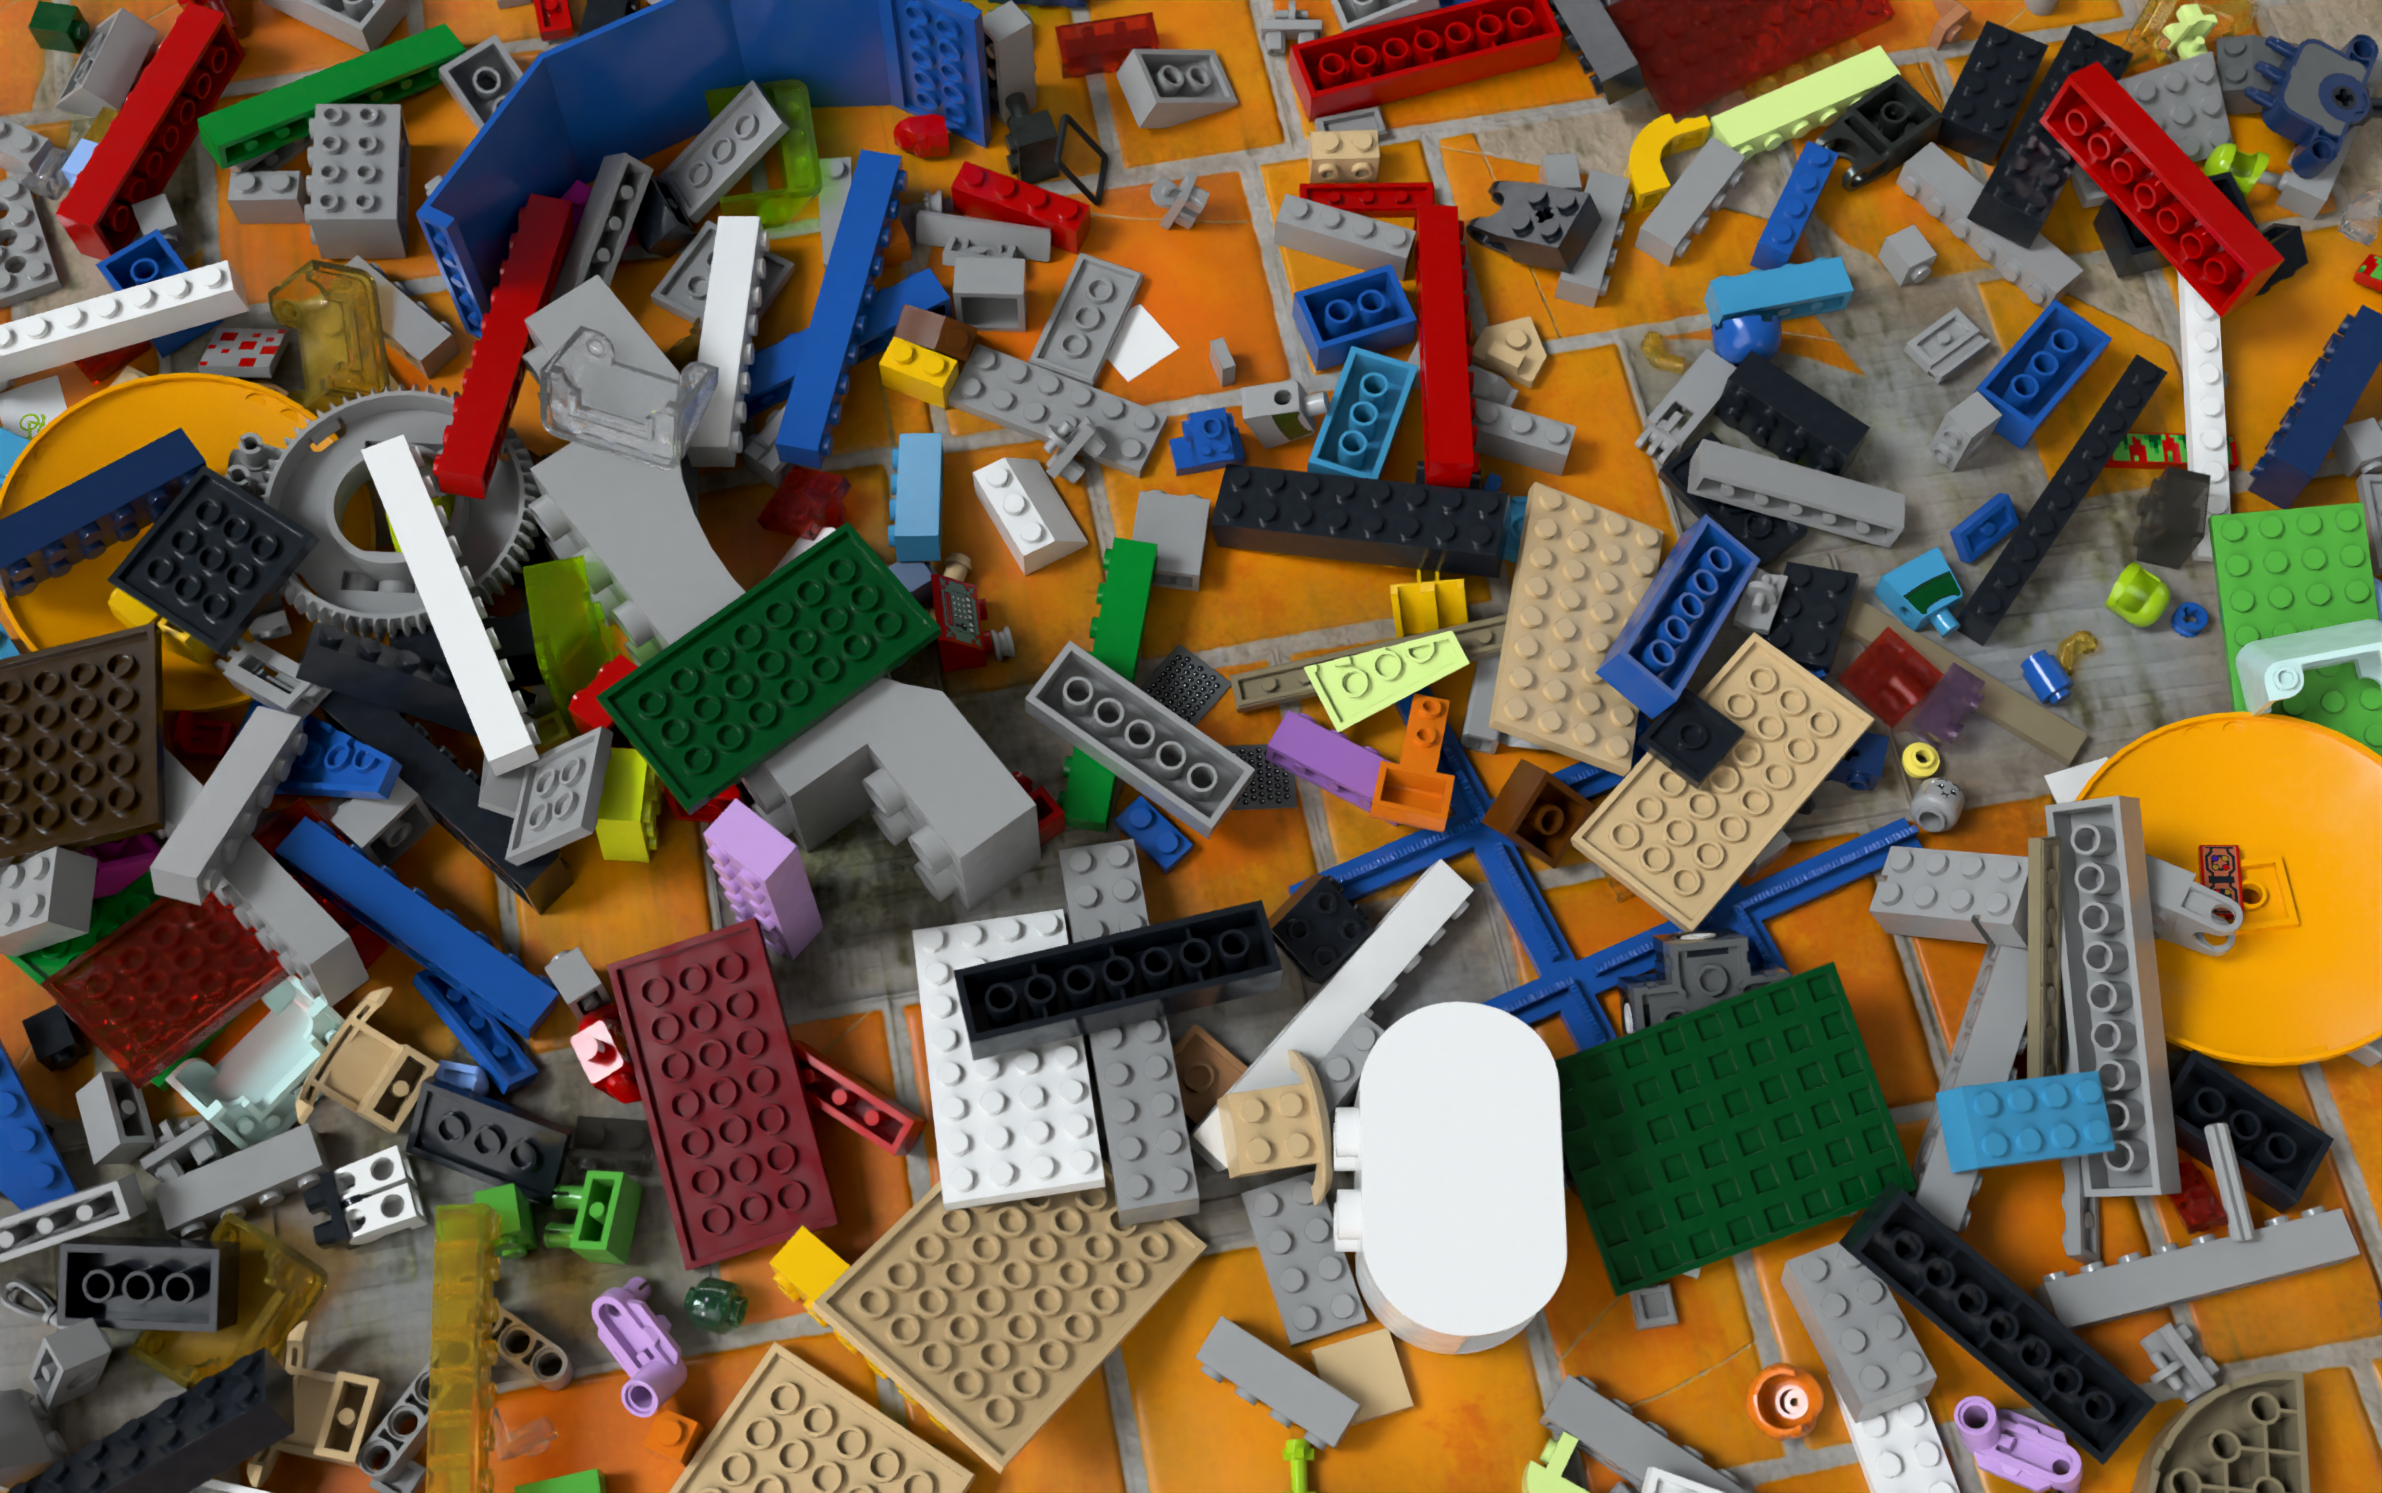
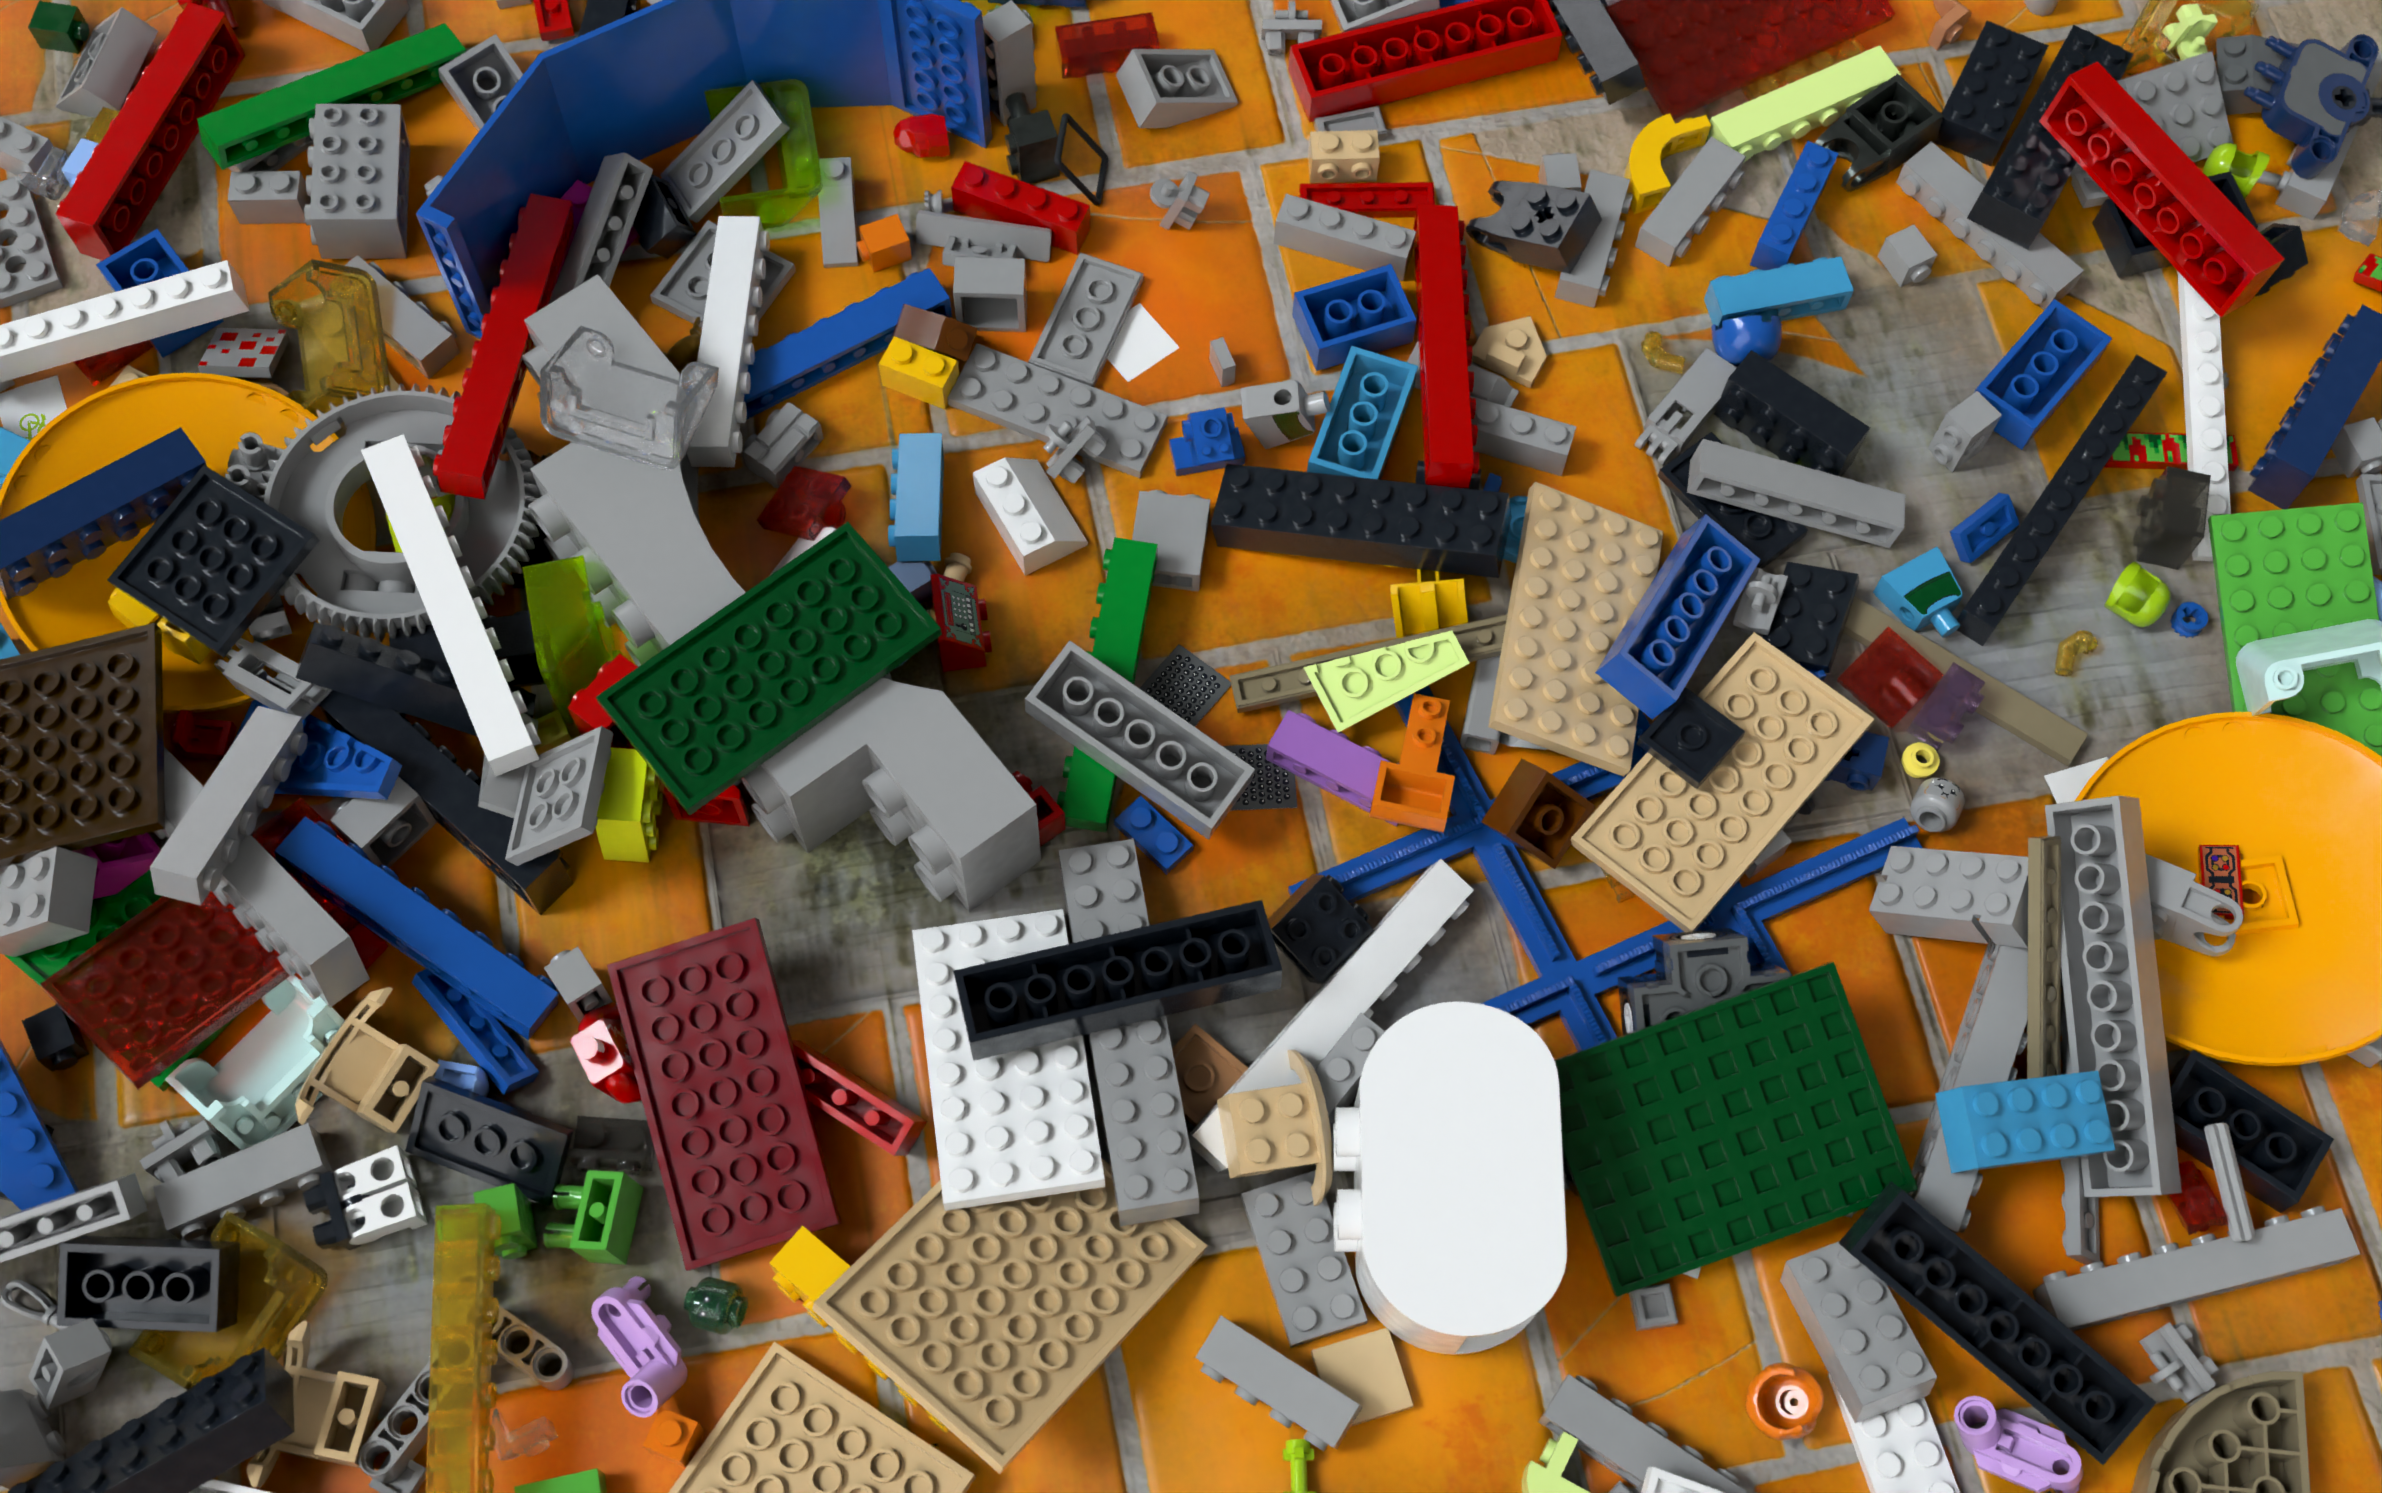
light grey brick [75,1071,156,1165] -> none
light grey brick [131,193,188,250] -> none
lavender brick [703,799,823,961] -> none
blue brick [775,149,908,469] -> none
light grey bush [990,626,1016,662] -> none
light grey plate [1904,307,1991,384] -> none
blue brick [2020,650,2074,706] -> none

